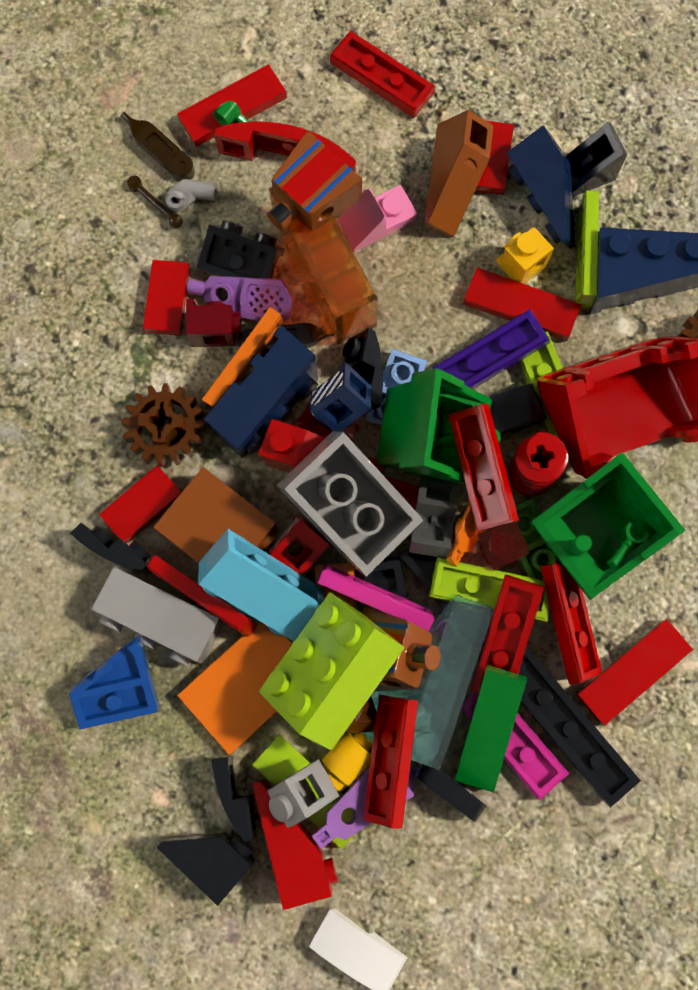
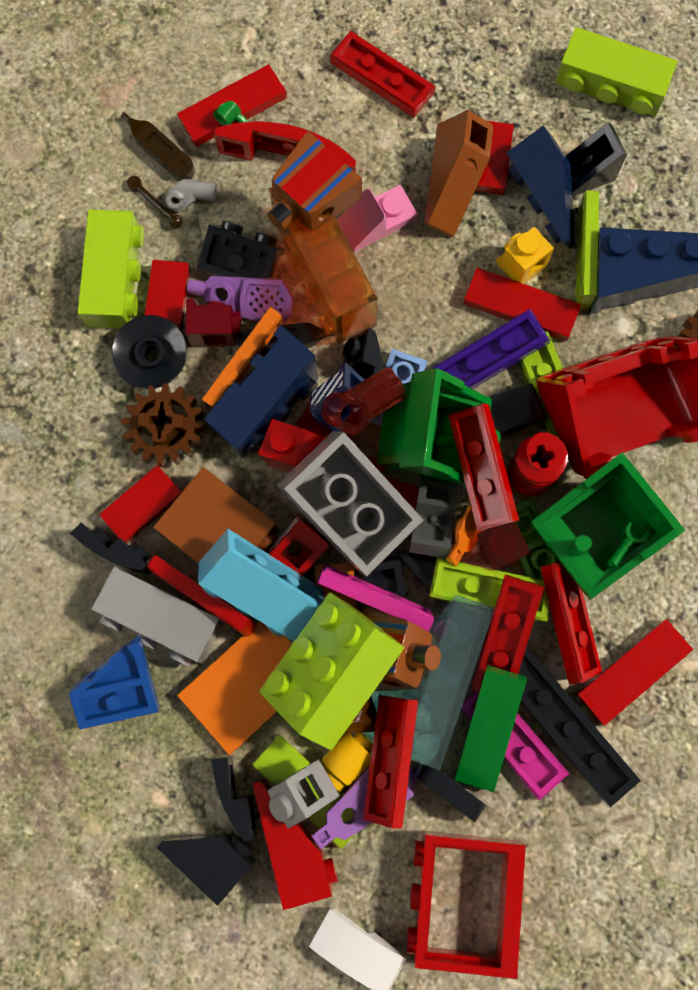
none -> lime brick [77,209,144,329]
none -> black dish [112,315,187,389]
none -> clear red piece [321,367,406,434]
none -> red window [406,830,526,979]
none -> lime brick [555,27,678,117]

